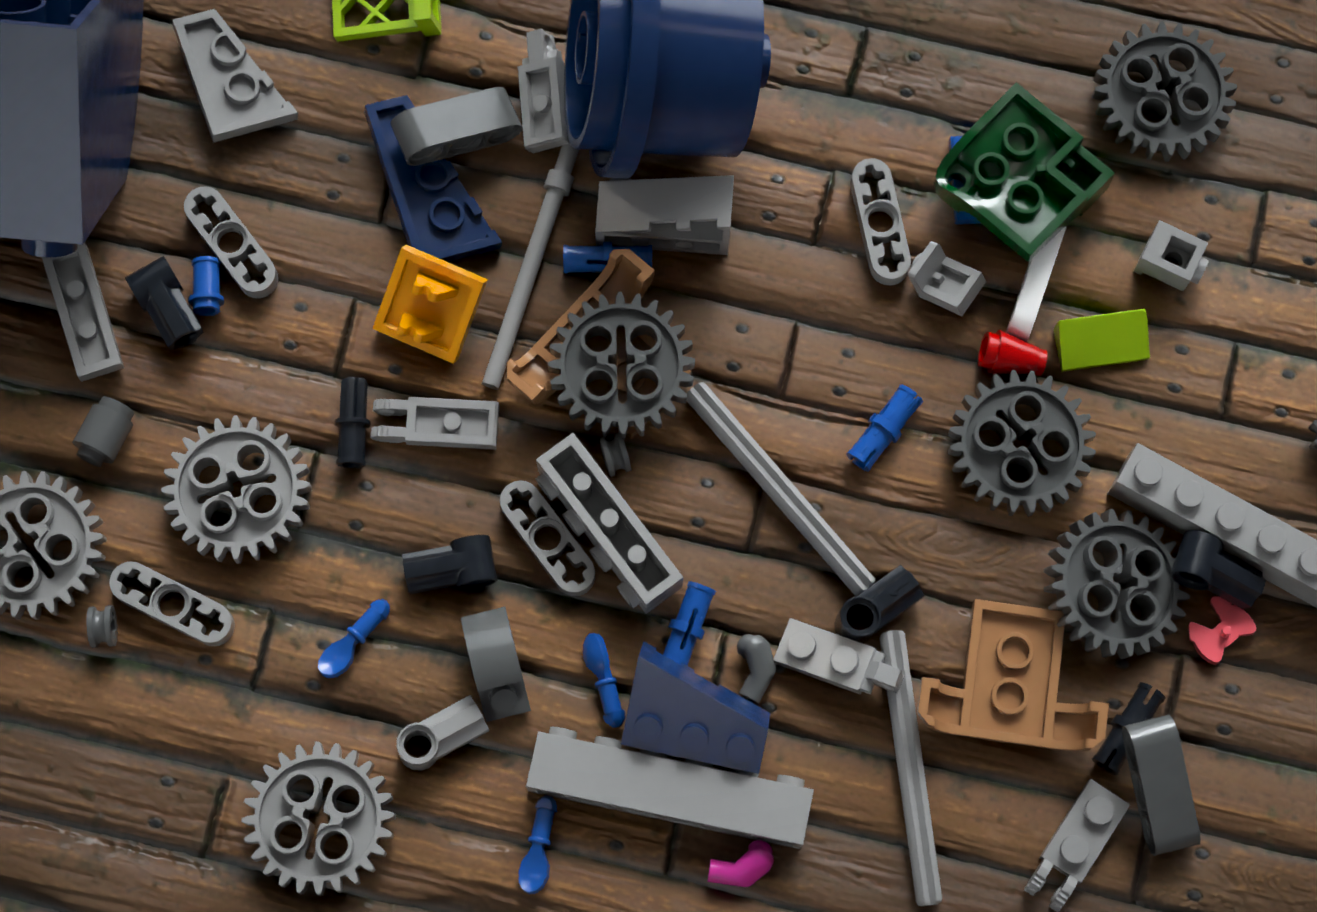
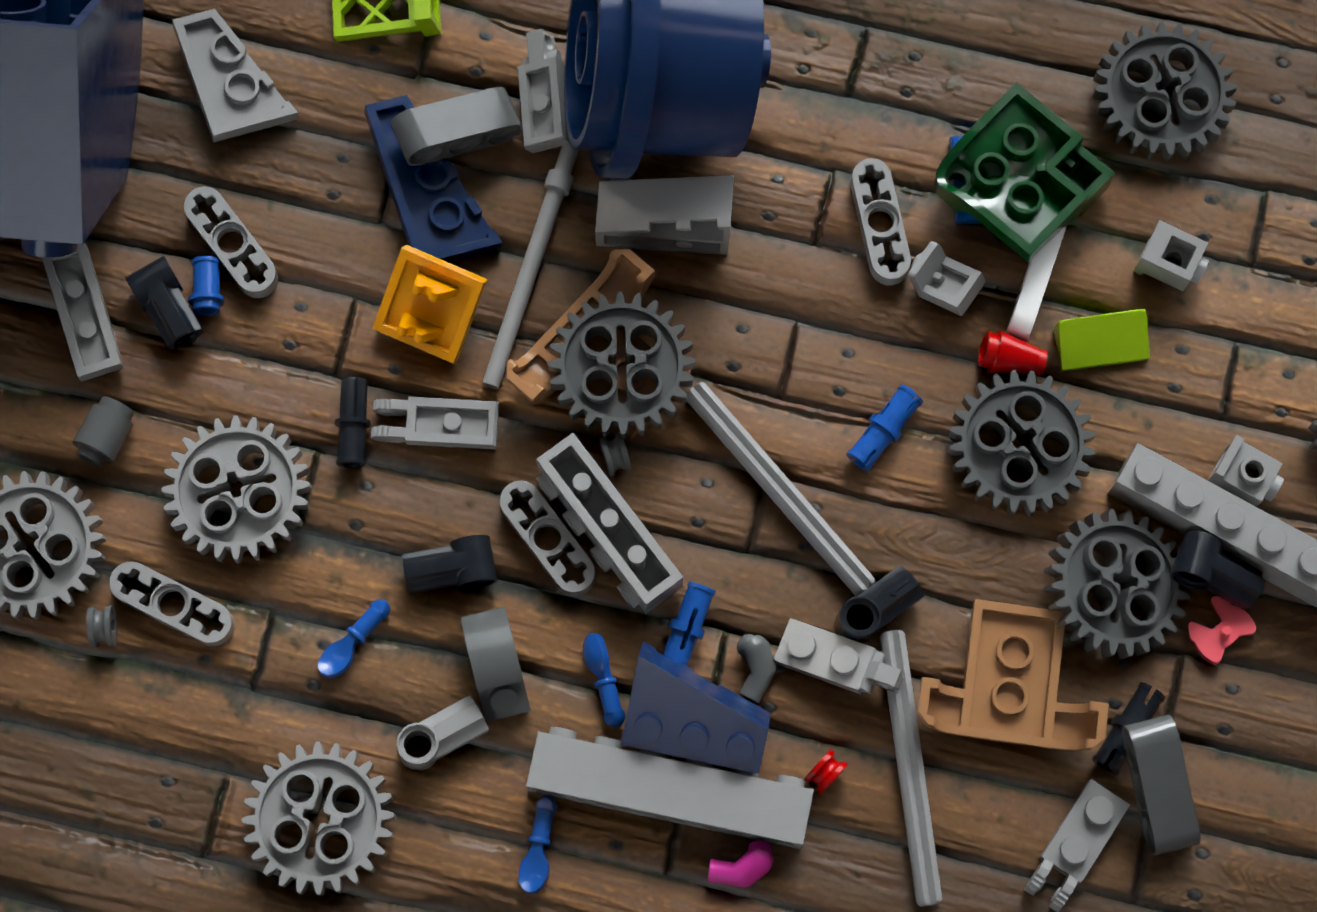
blue pin [563,242,652,273] -> none
none -> red bush [803,749,848,796]
none -> light grey brick [1207,434,1284,507]

